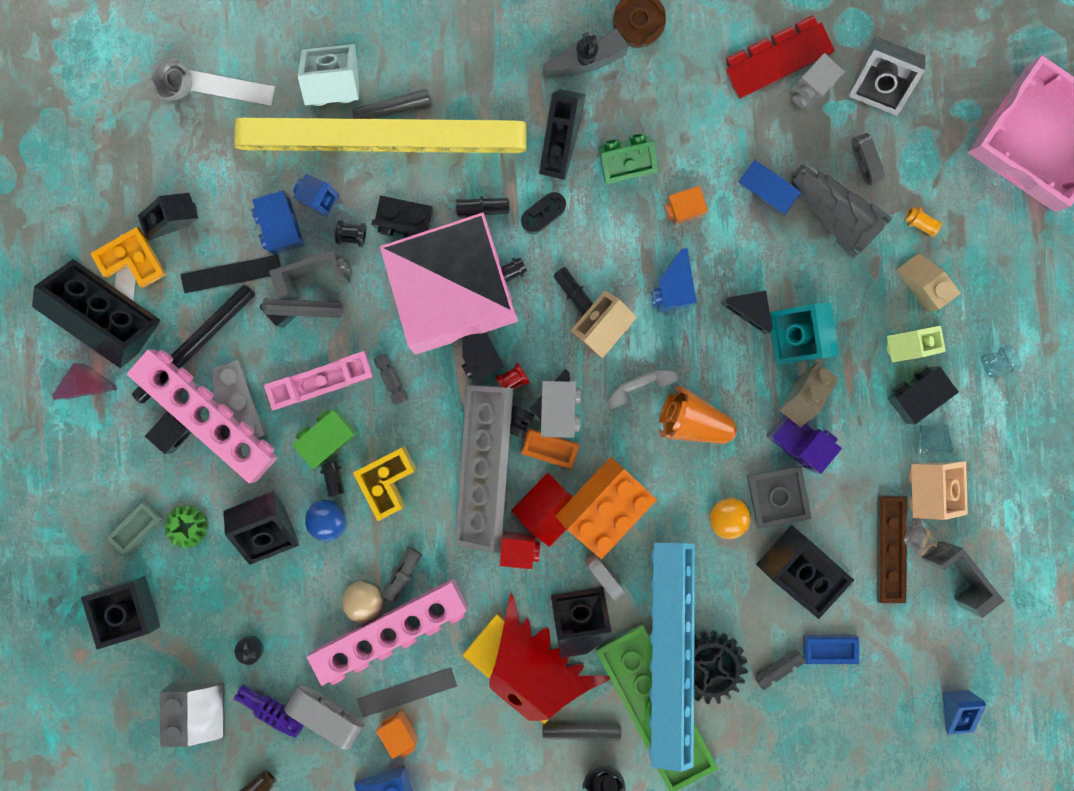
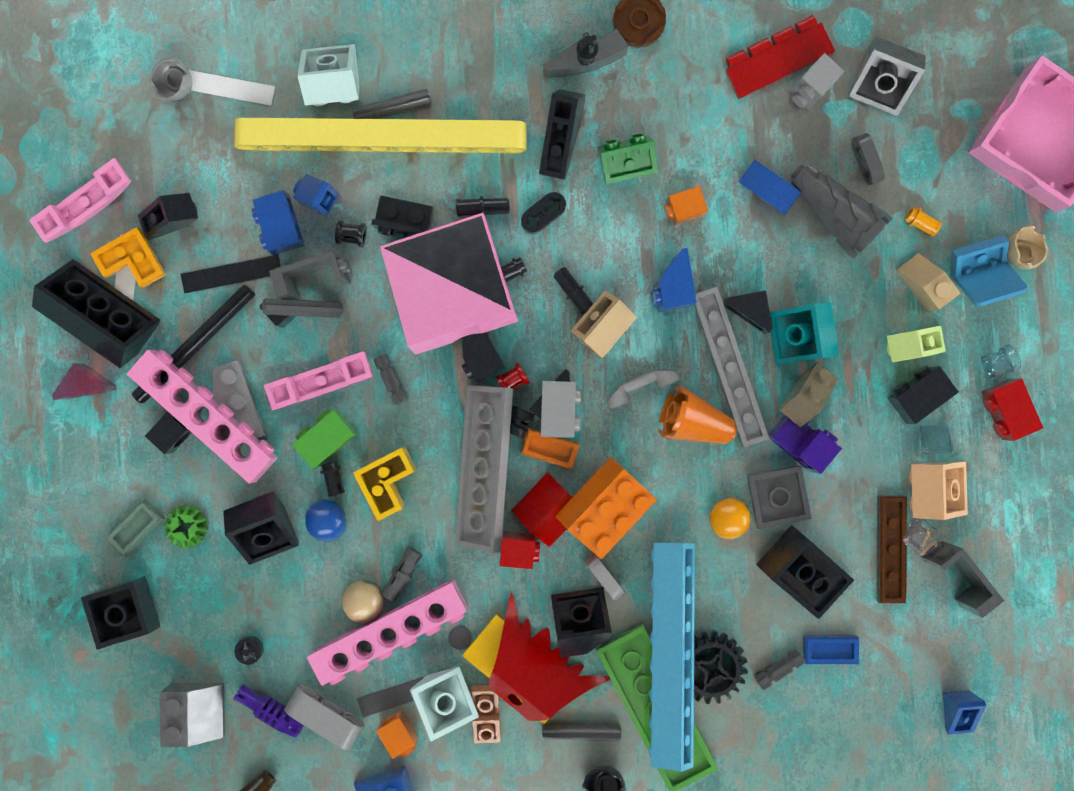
none -> bright pink slope [29,158,131,243]
none -> light aqua slope [410,666,479,742]
none -> dark grey sticker [448,626,472,650]
none -> nougat slope [471,685,501,744]
none -> light grey plate [694,286,769,448]
none -> dark azure bracket [950,235,1027,307]
none -> red brick [981,378,1043,441]
none -> tan hair [1007,225,1048,270]

